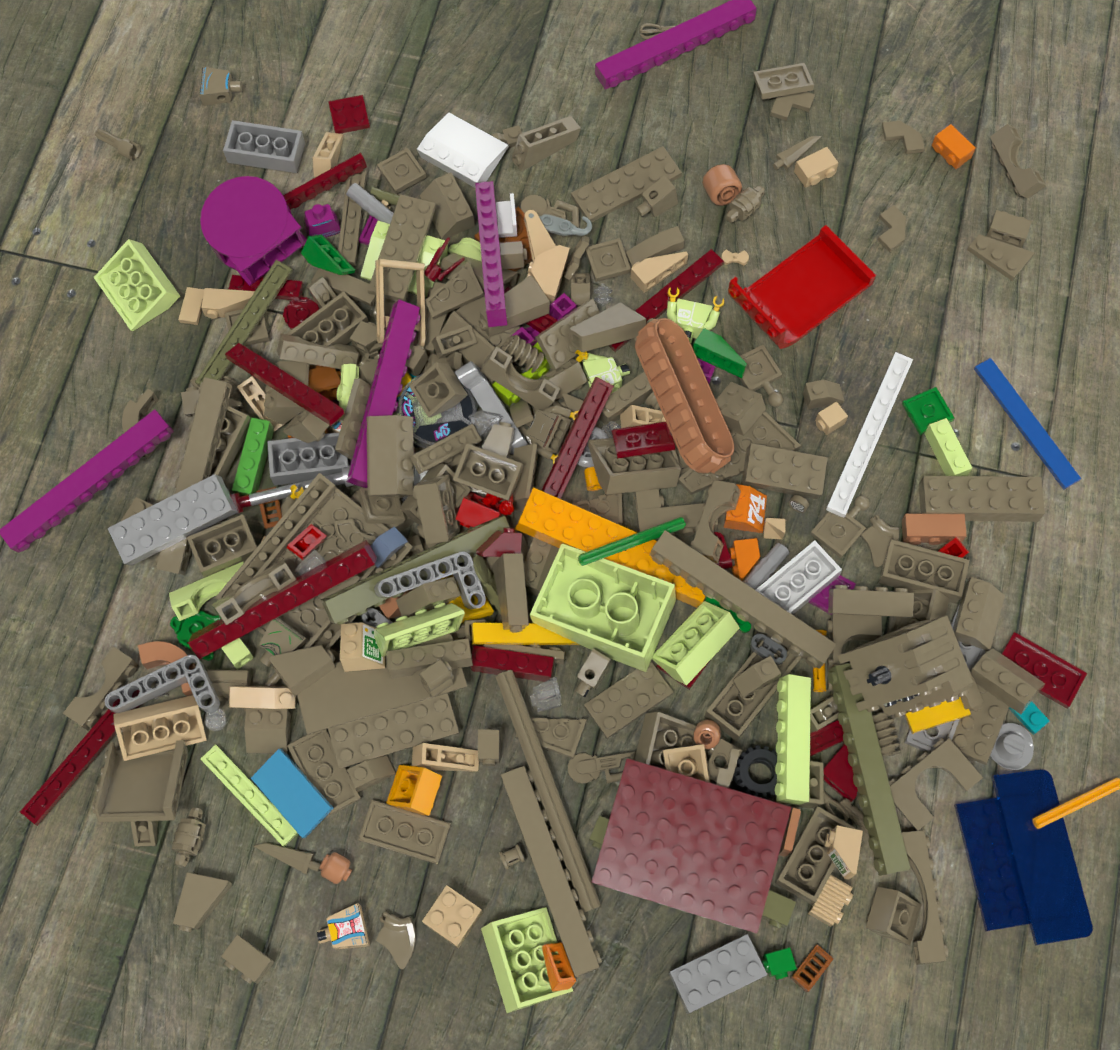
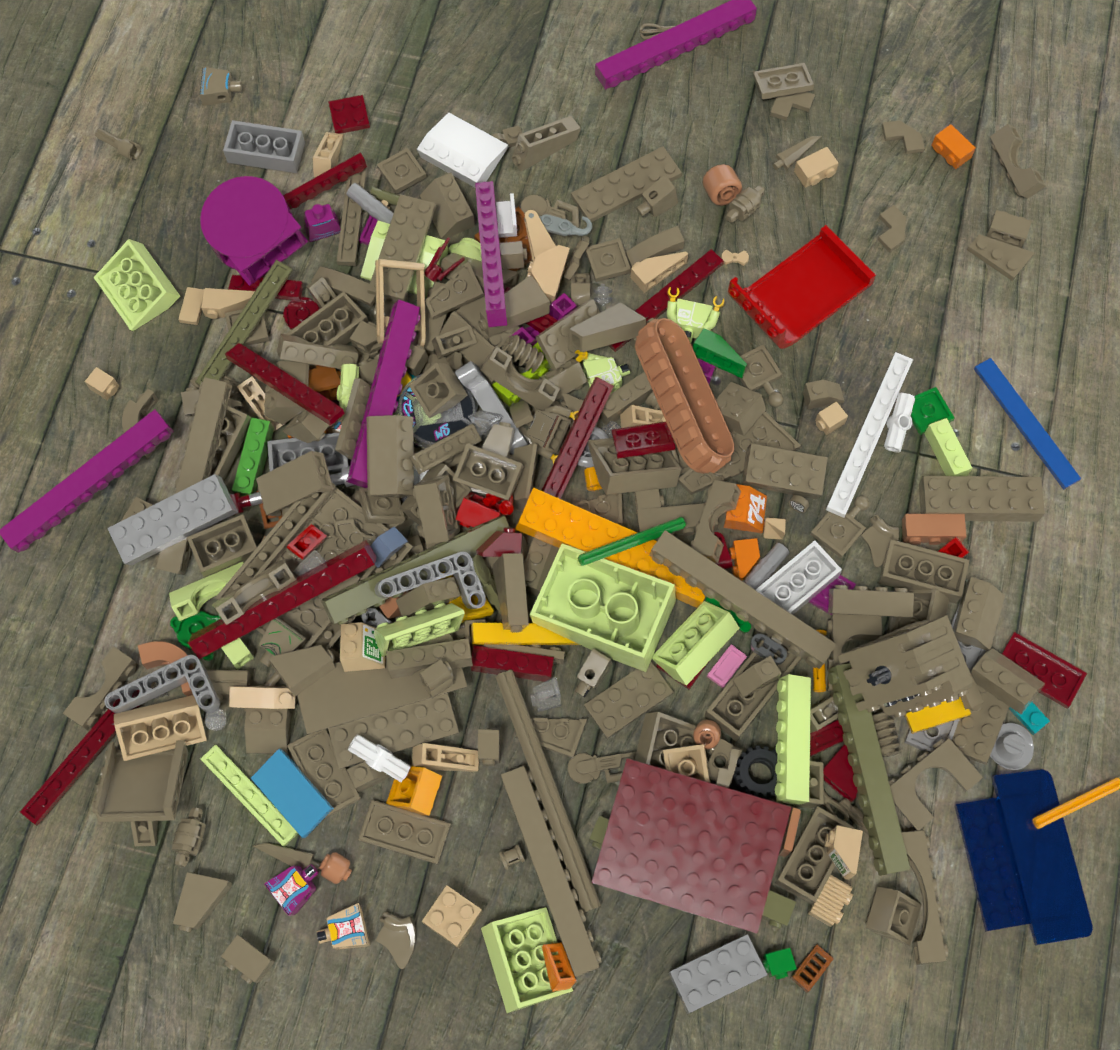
green slope [301,234,355,275] -> none
none -> tan brick [84,367,119,401]
none -> dark tan panel [256,451,334,517]
none -> torso [264,864,319,916]
none -> white piece [348,734,411,782]
none -> bright pink tile [707,645,747,688]
none -> white piece [884,393,915,452]

